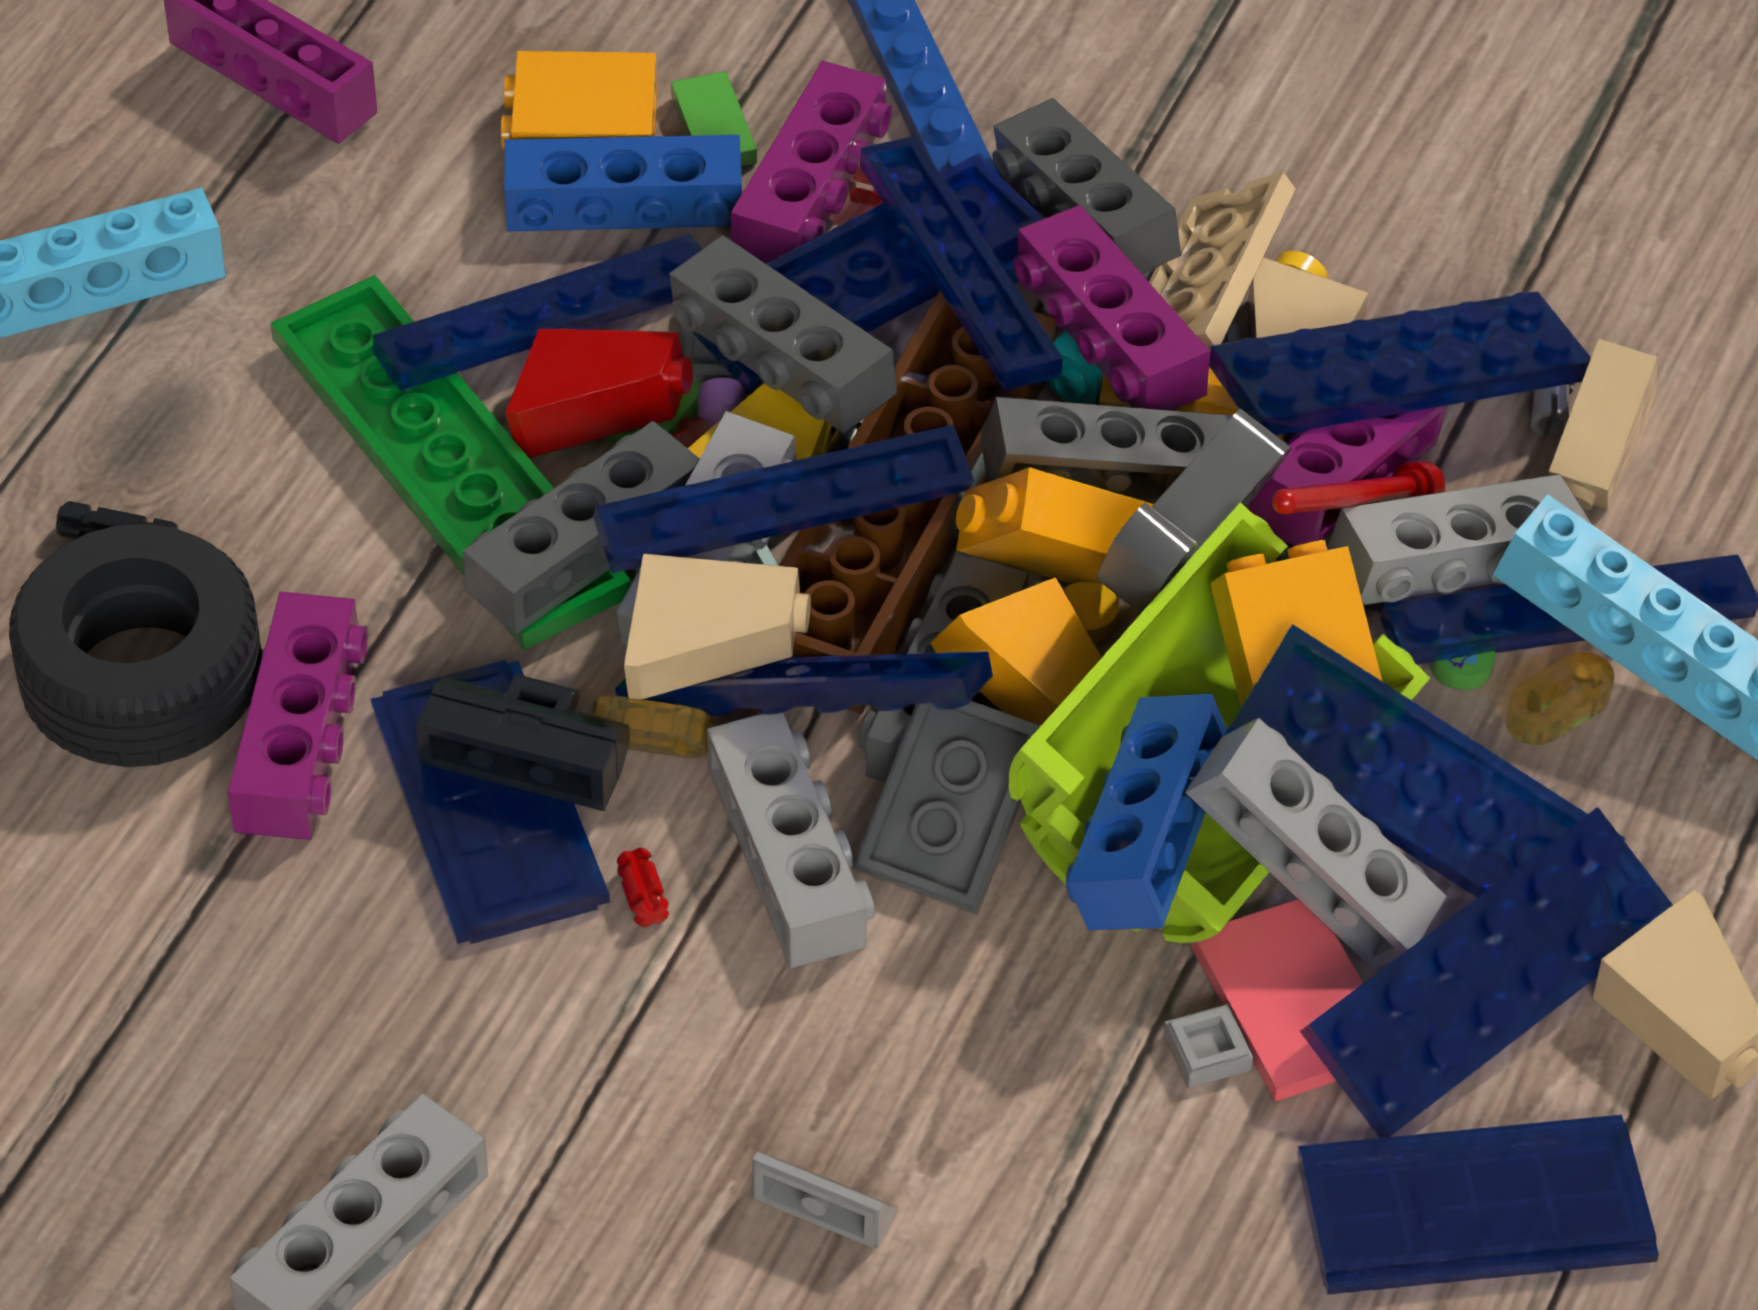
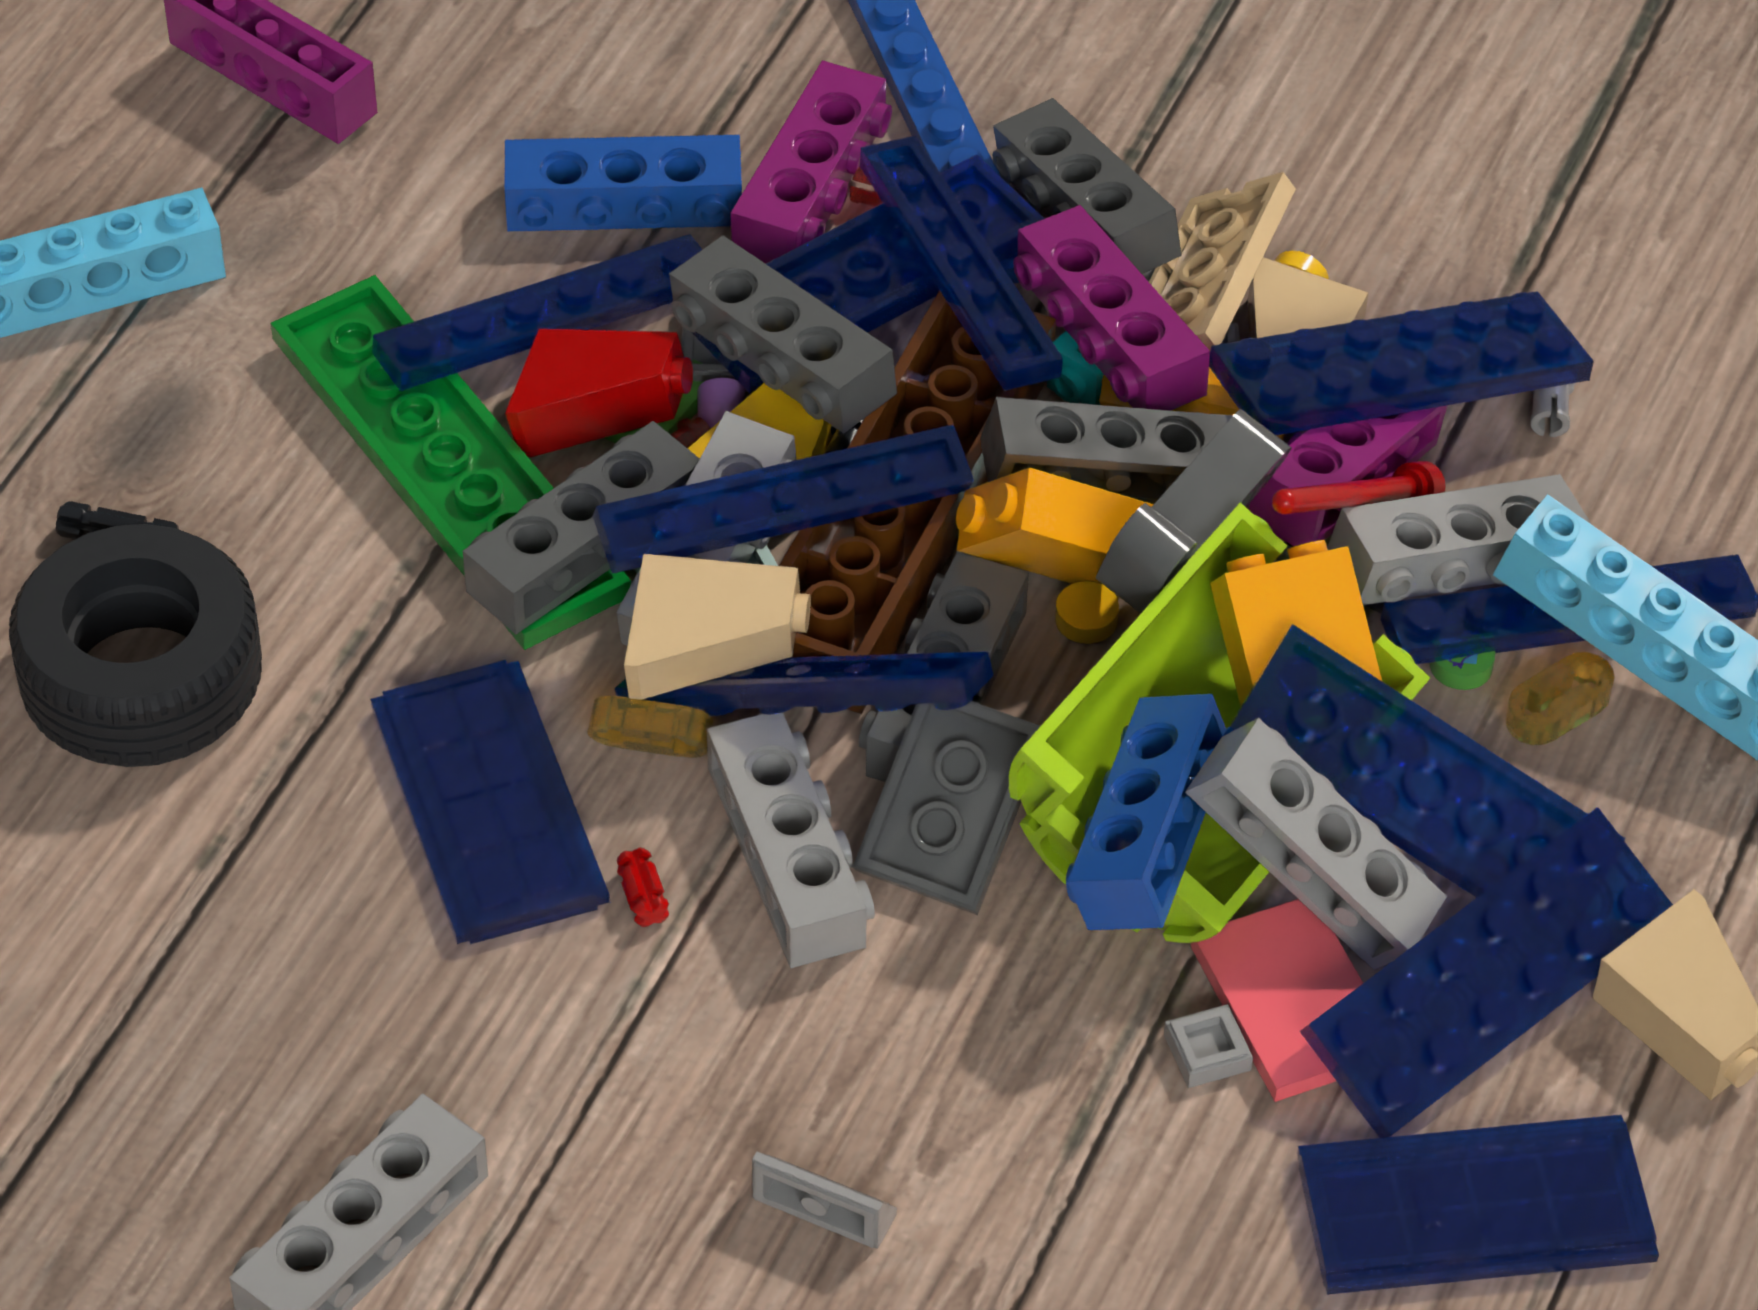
magenta brick [228,591,368,840] -> none
black piece [416,674,630,812] -> none
light orange brick [501,51,657,150] -> none
bright green tile [671,71,757,167] -> none
light orange slope [930,577,1102,726] -> none
tan slope [1549,338,1658,510] -> none

